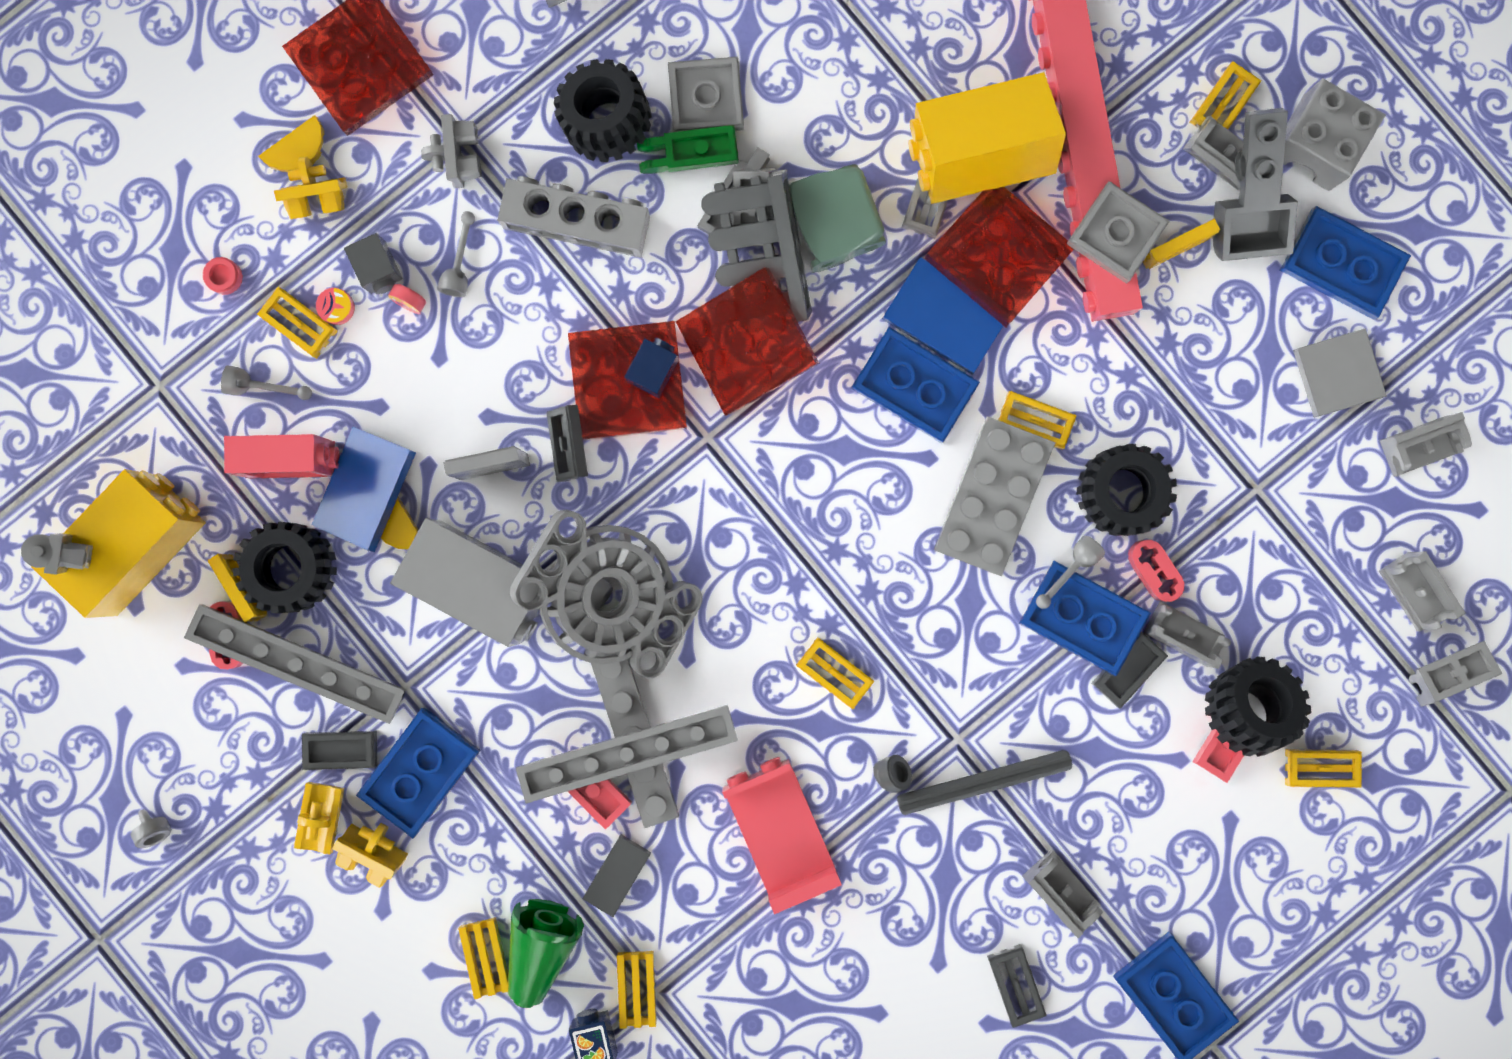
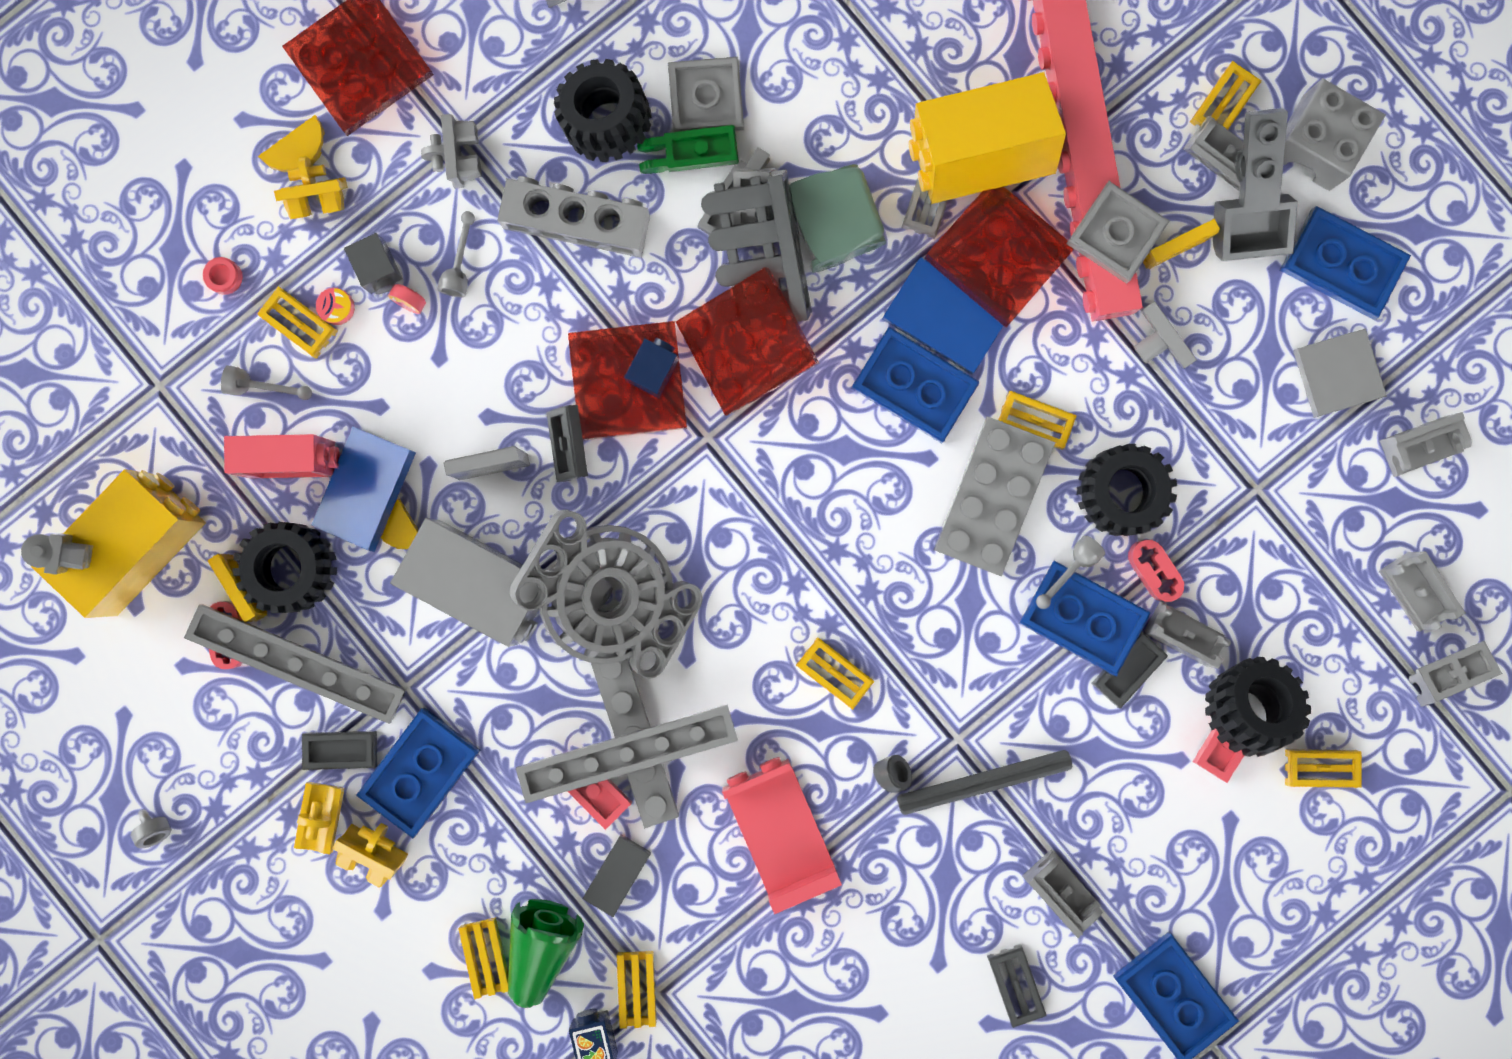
none -> light grey tile [1133,301,1197,369]

